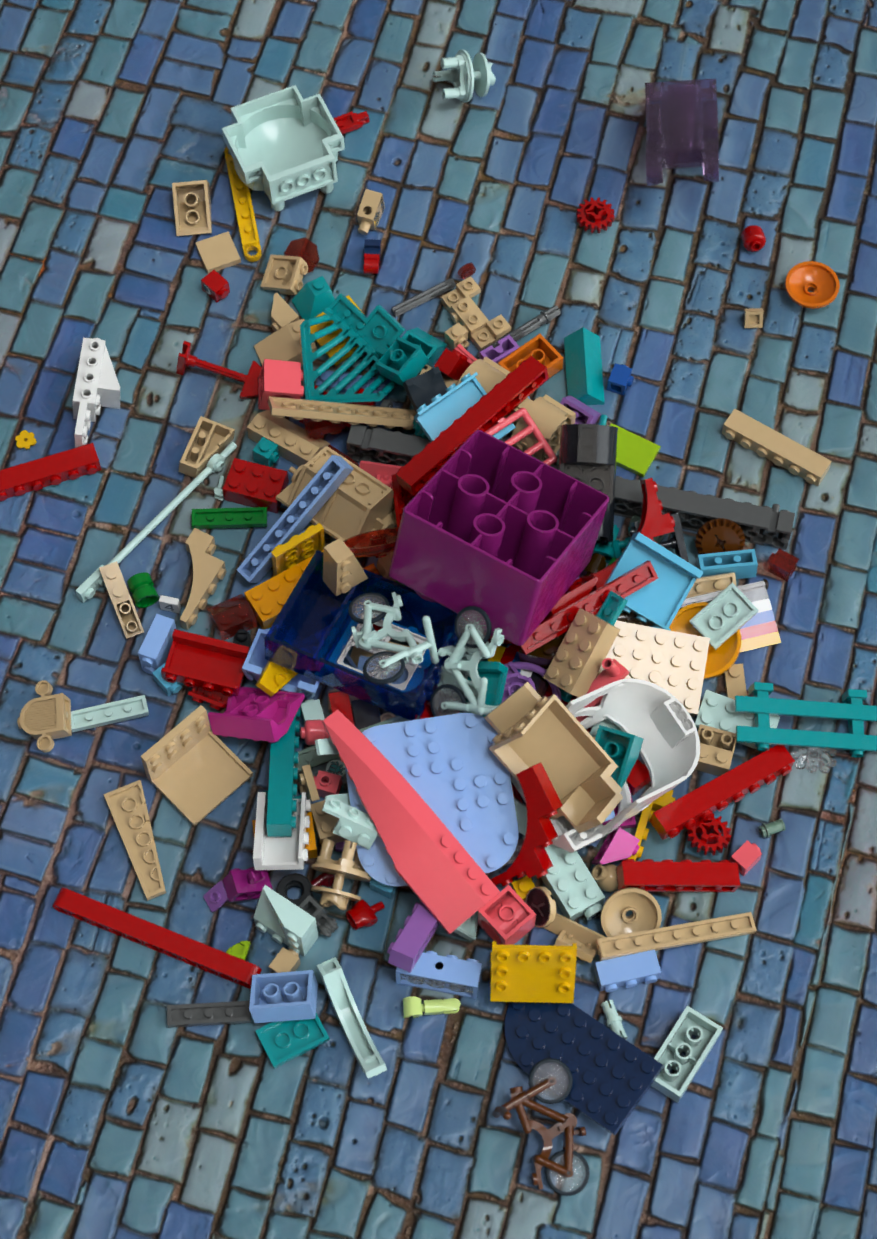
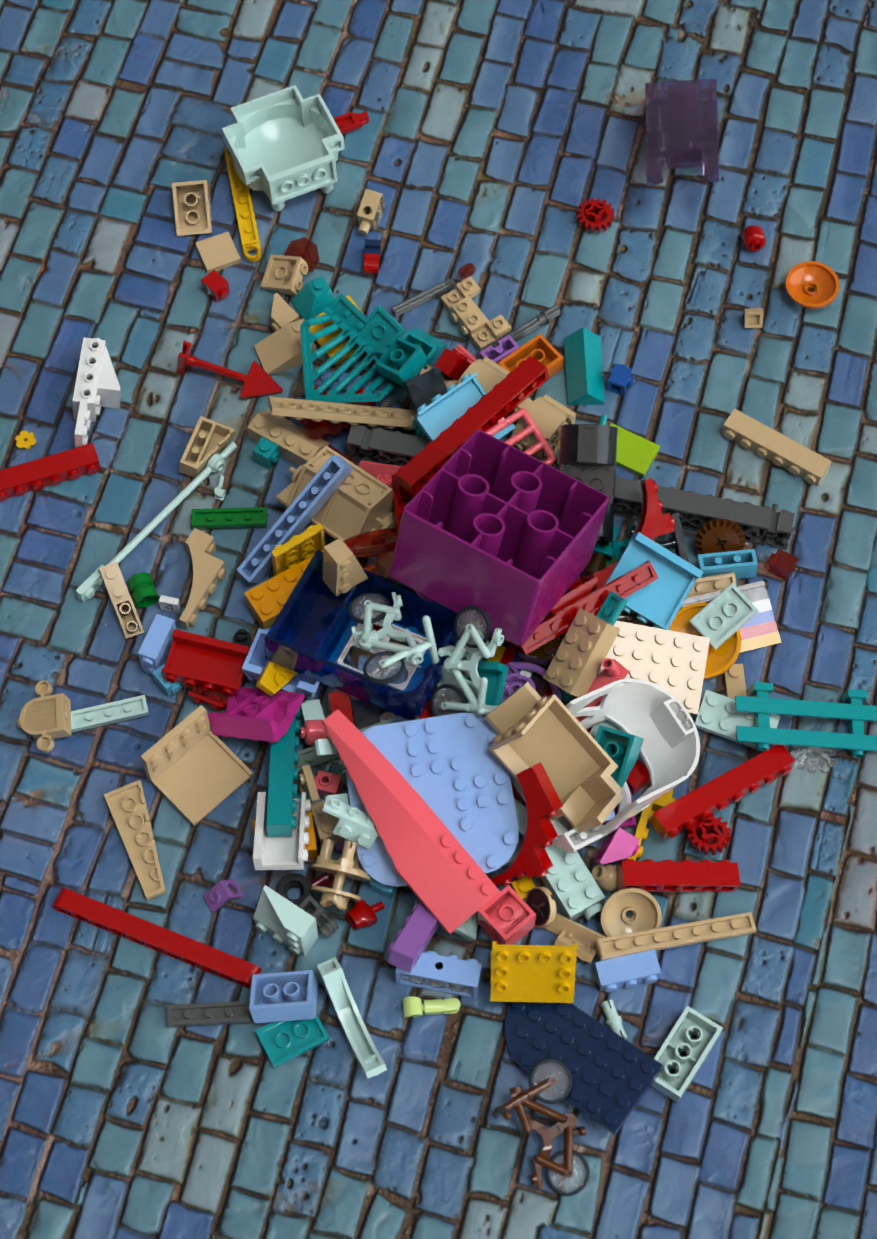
clear red slope [207,594,257,641] -> none
red brick [223,458,289,514] -> none
magenta brick [223,867,273,902] -> none
lime tile [226,941,251,961] -> none
coral brick [258,359,304,410] -> none
tan brick [268,947,301,973] -> none
light aqua piece [432,50,496,103] -> none
tan brick [445,322,470,351] -> none
medium lavender brick [560,396,601,424] -> none
tan slope [695,724,736,776] -> none
coral brick [730,840,762,876] -> none
sand green pin [758,818,786,838] -> none

